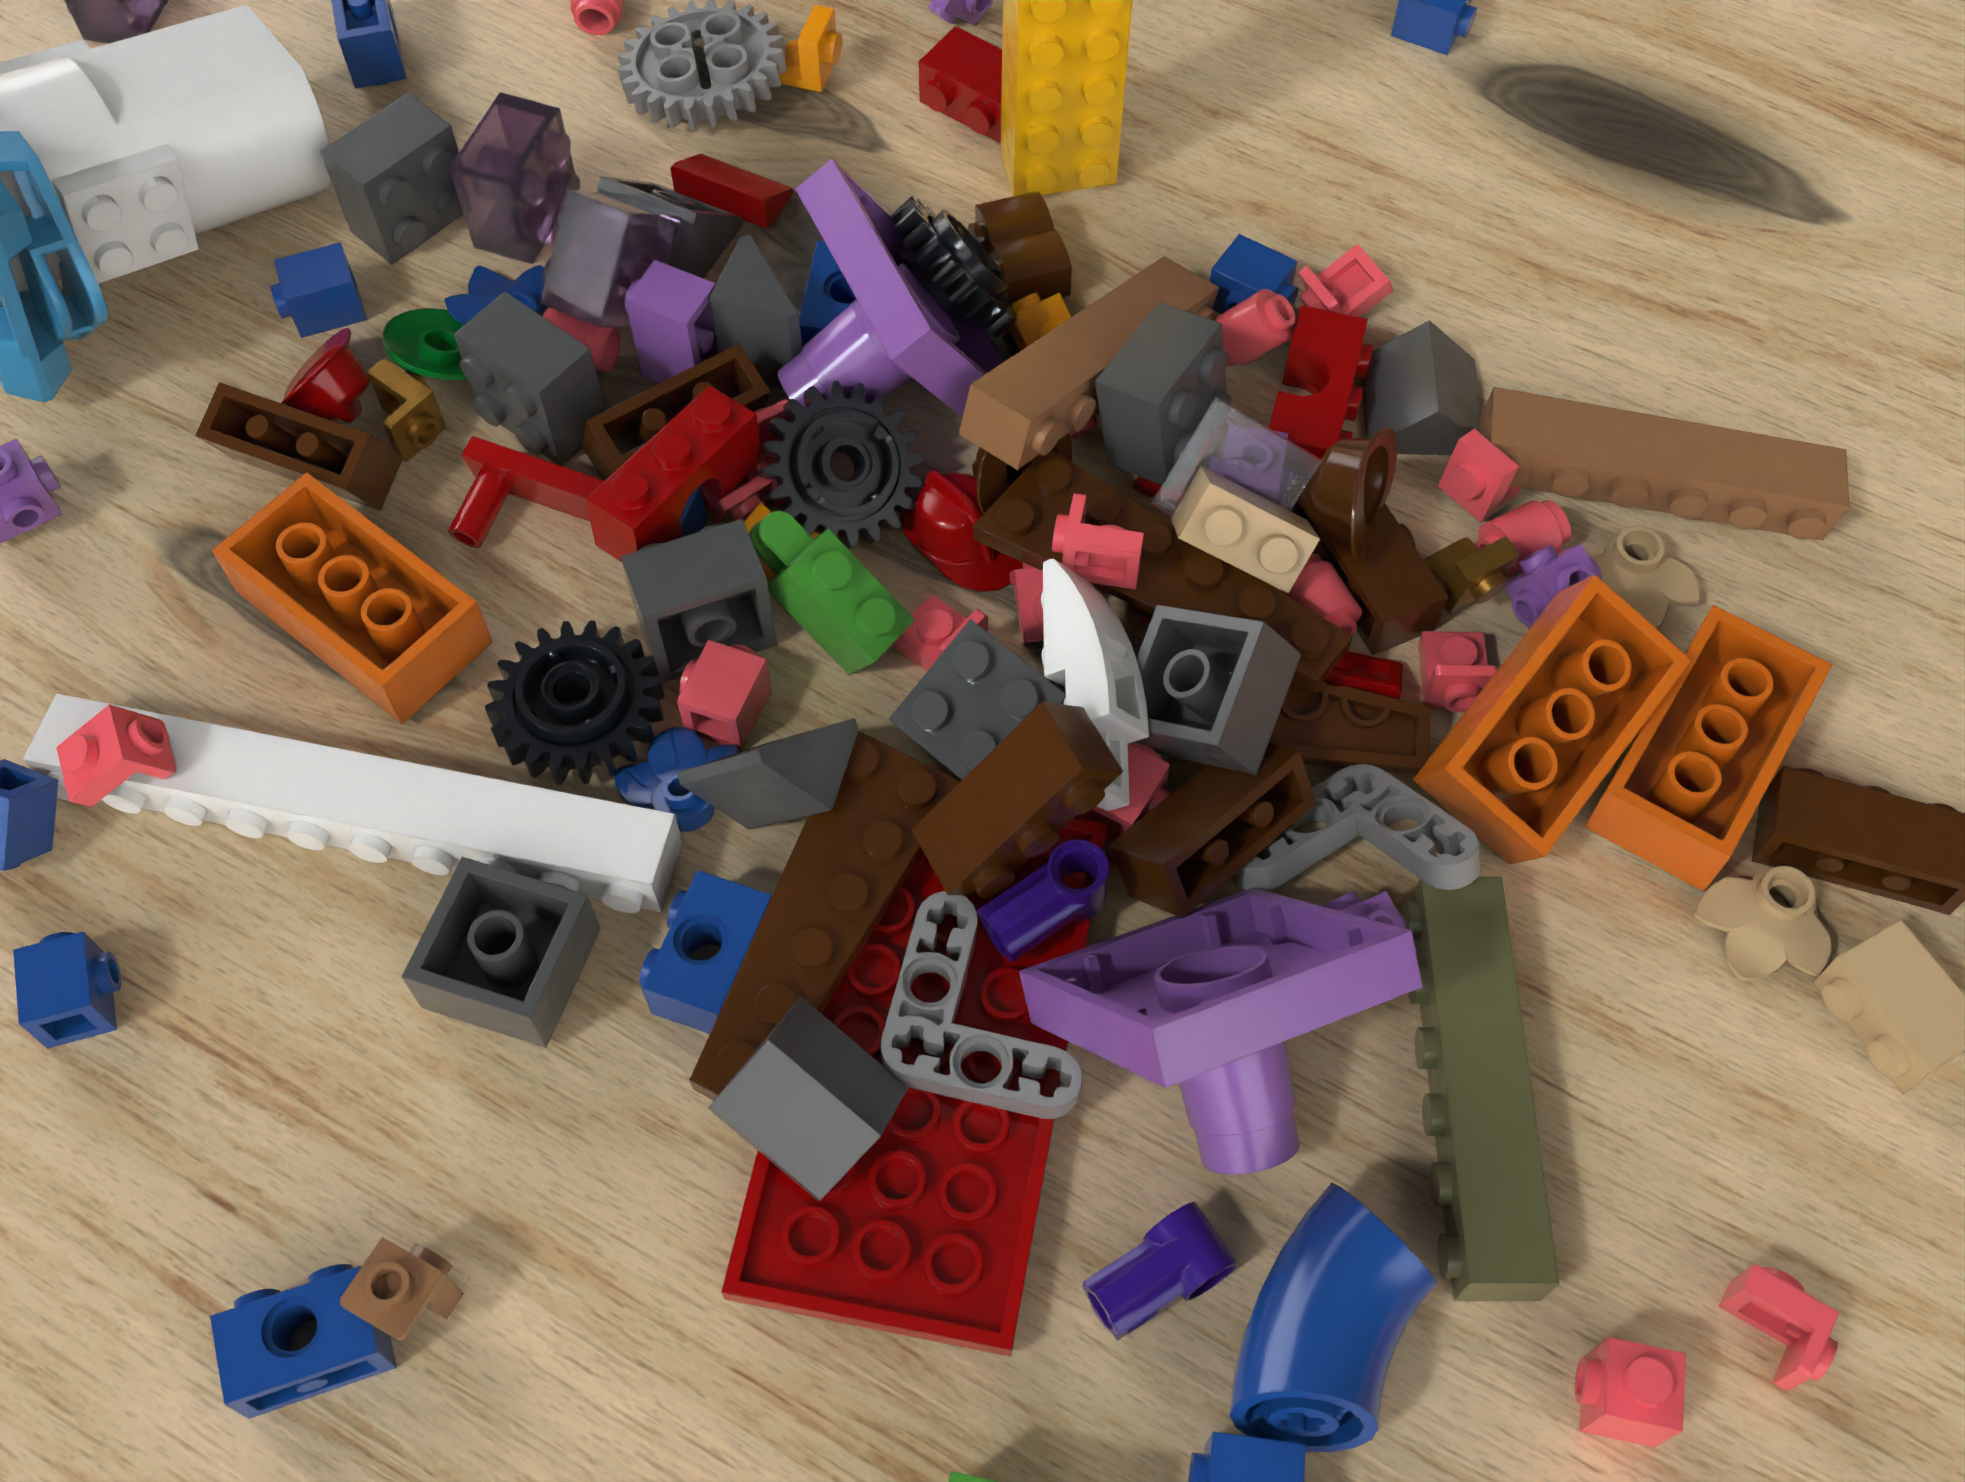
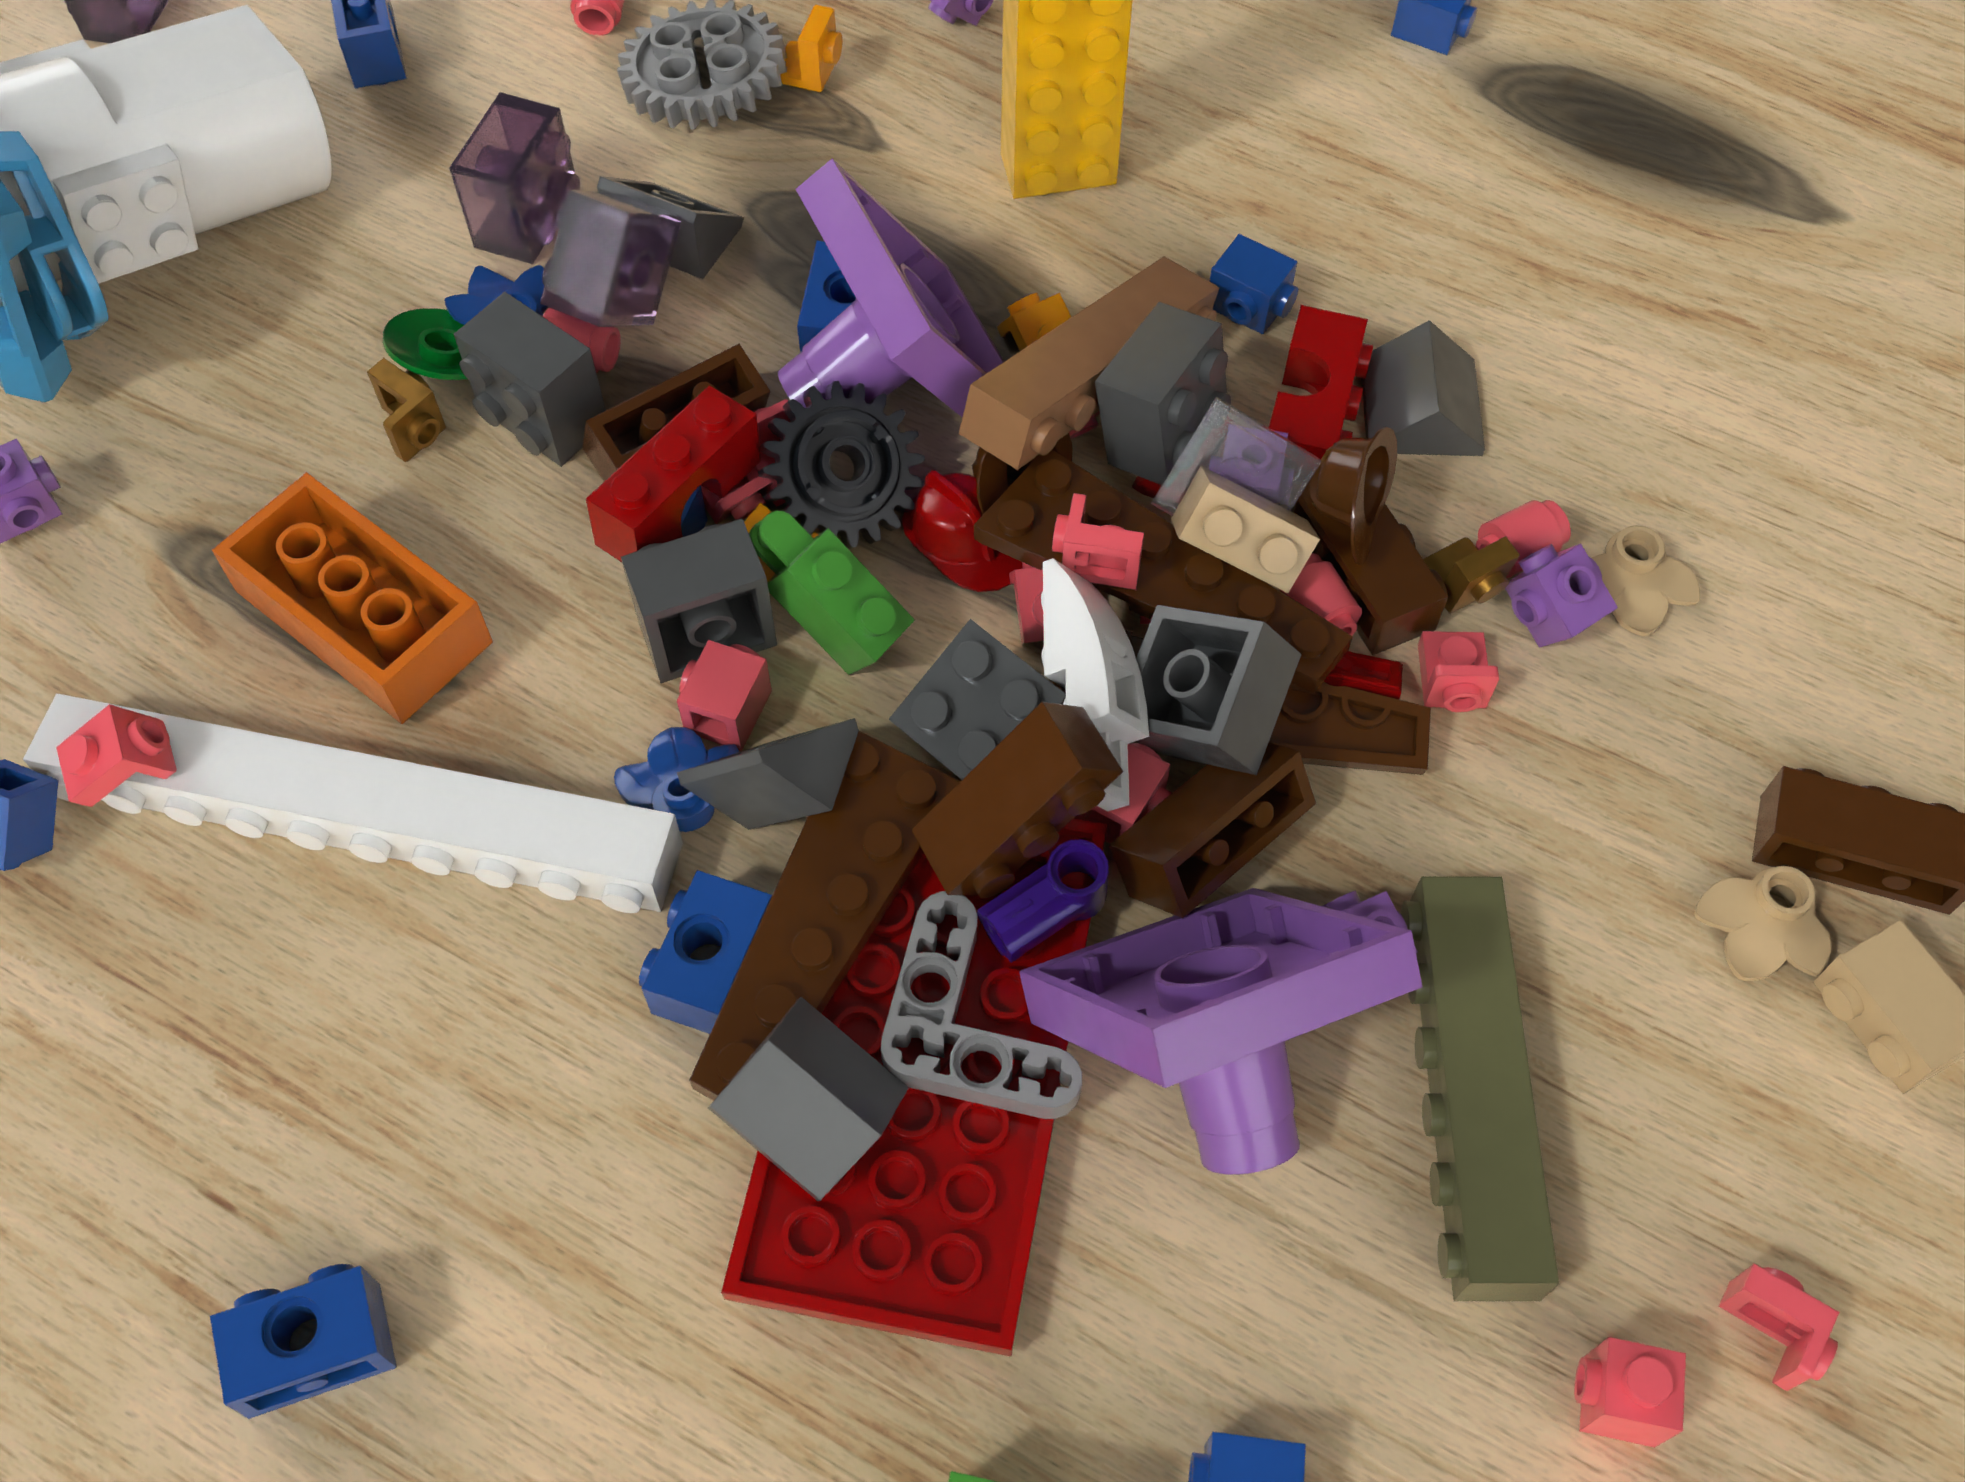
blue brick [13,931,122,1049] -> none
reddish brown brick [195,382,403,511] -> none
blue brick [270,242,367,338] -> none
red piece [281,328,370,423] -> none
dark grey brick [320,93,475,265] -> none
medium nougat bracket [340,1237,463,1340] -> none
dark grey brick [401,856,601,1048] -> none
red piece [448,436,604,548] -> none
black gear [485,620,665,785] -> none
medium lavender brick [625,260,719,384] -> none
red slope [670,153,793,229] -> none
dark grey slope [709,234,802,390] -> none
black gear [890,196,1018,338] -> none
coral bracket [893,594,988,671] -> none
red brick [918,26,1002,144] -> none
reddish brown brick [968,191,1072,304] -> none
dark purple piece [1082,1202,1239,1341] -> none
coral brick [1216,289,1295,367] -> none
blue brick [1230,1183,1437,1452] -> none
light grey beam [1233,764,1482,891] -> none
coral bracket [1297,244,1394,317] -> none
orange brick [1413,575,1691,864] -> none
coral bracket [1438,429,1520,523] -> none
medium nougat brick [1476,387,1850,541] -> none
orange brick [1584,605,1833,892] -> none

